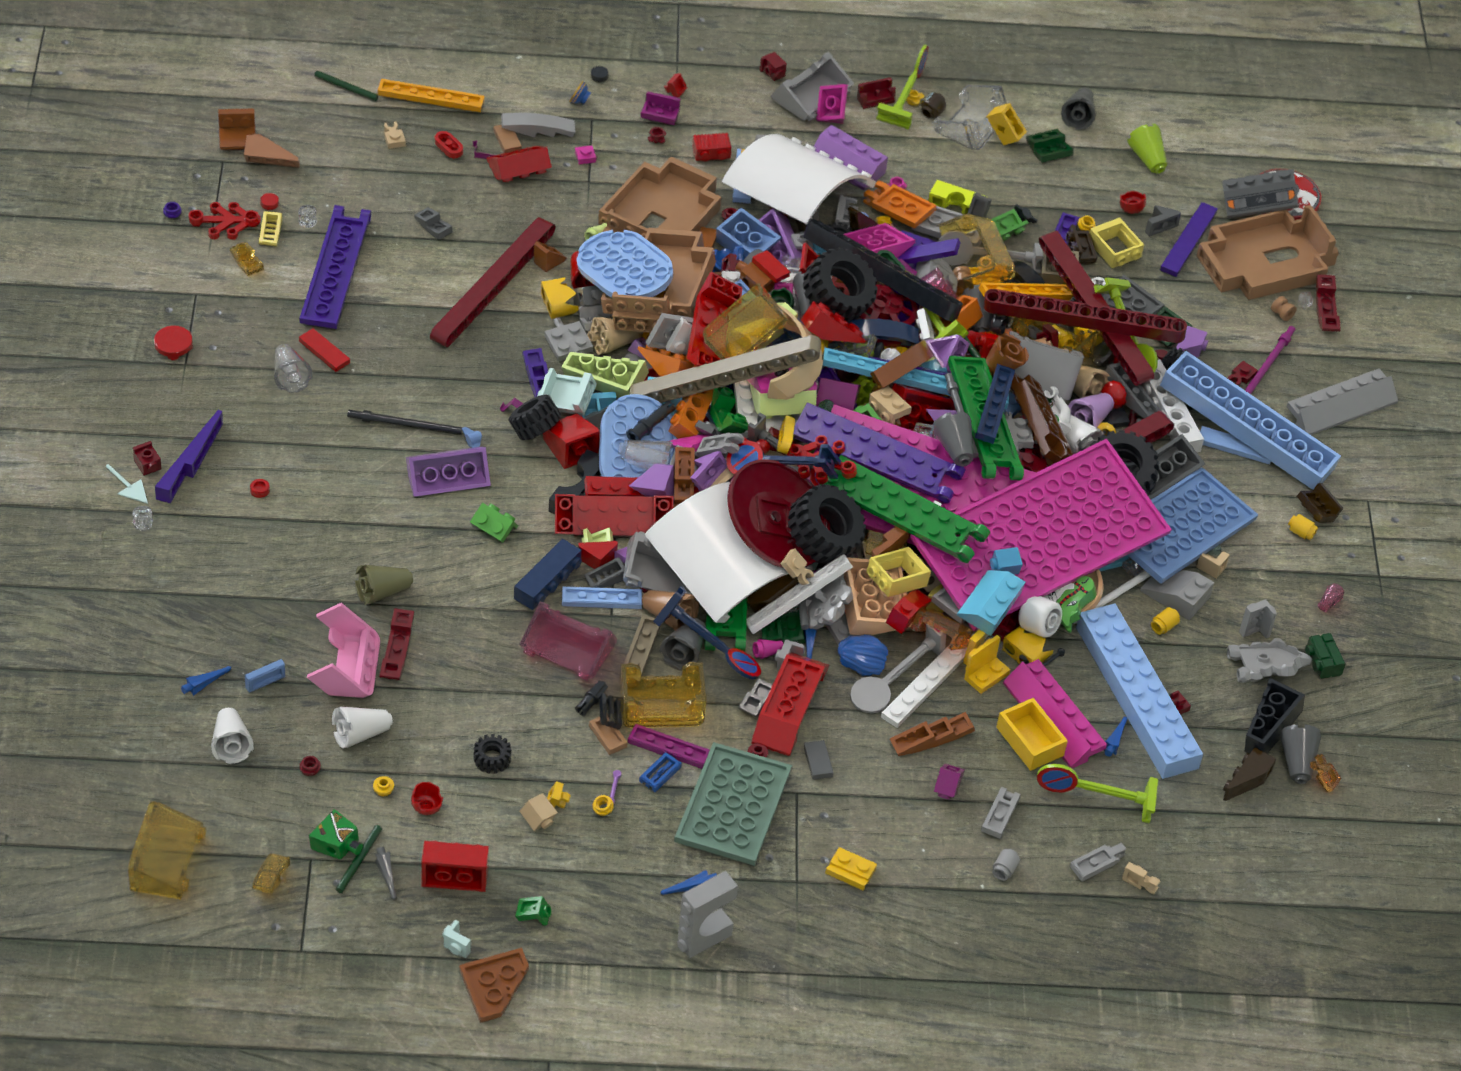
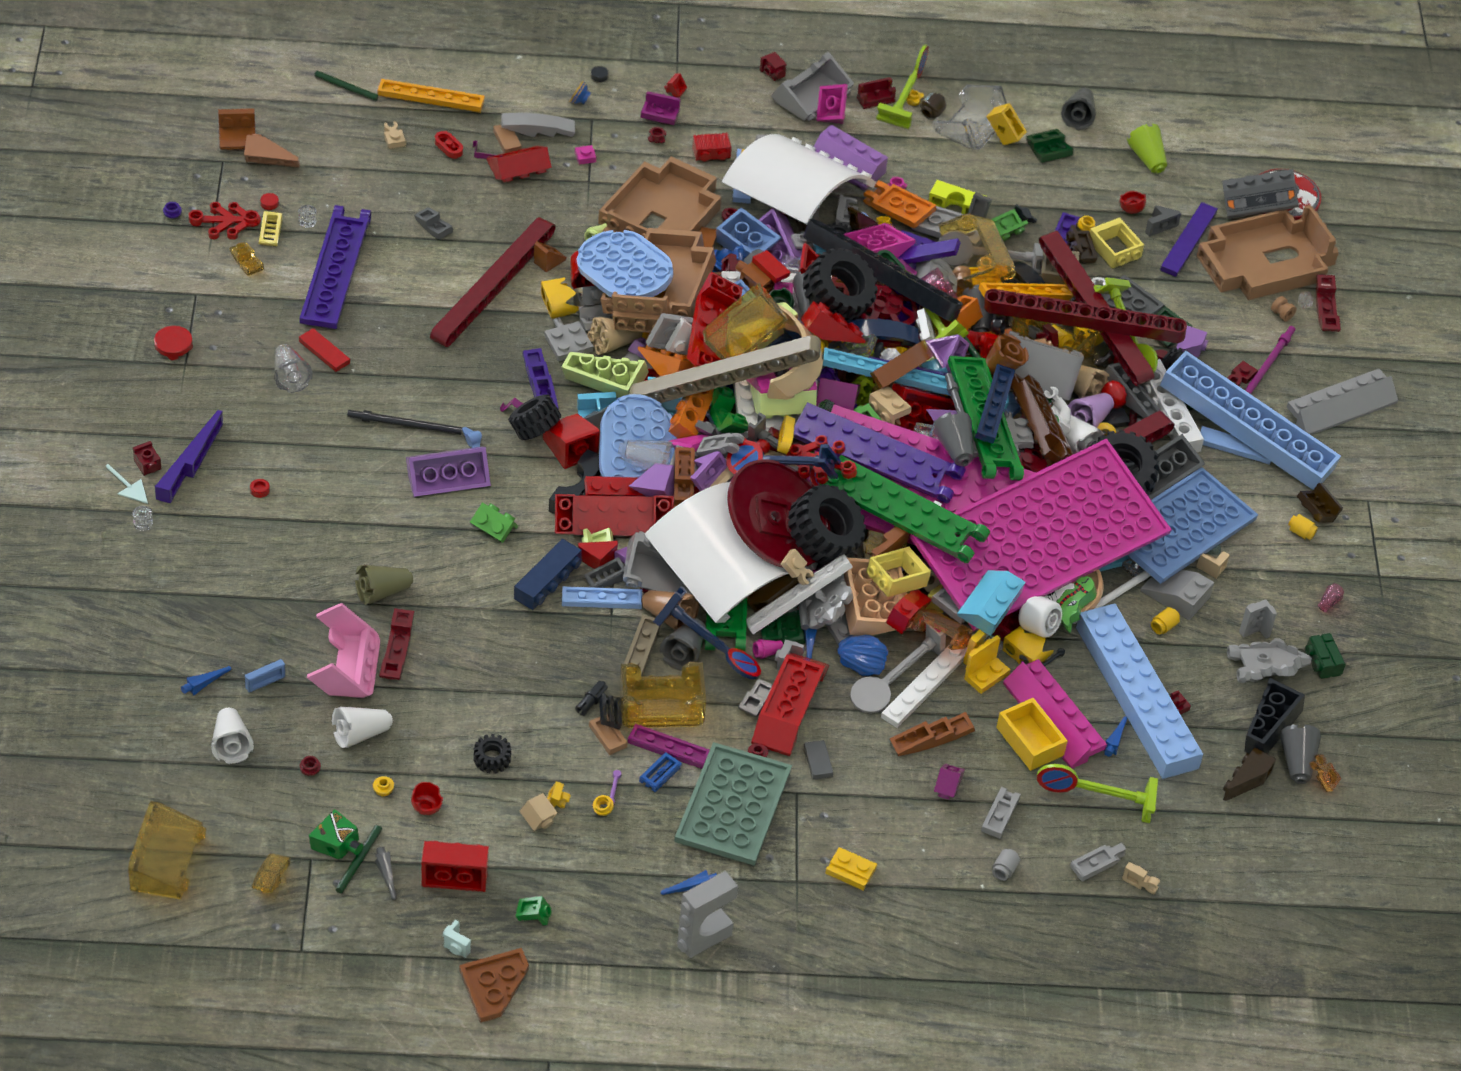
clear pink windscreen [519,601,617,680] -> none
light aqua panel [537,368,597,416] -> none
black pin [626,400,676,444] -> none
dark azure brick [990,547,1023,575] -> none

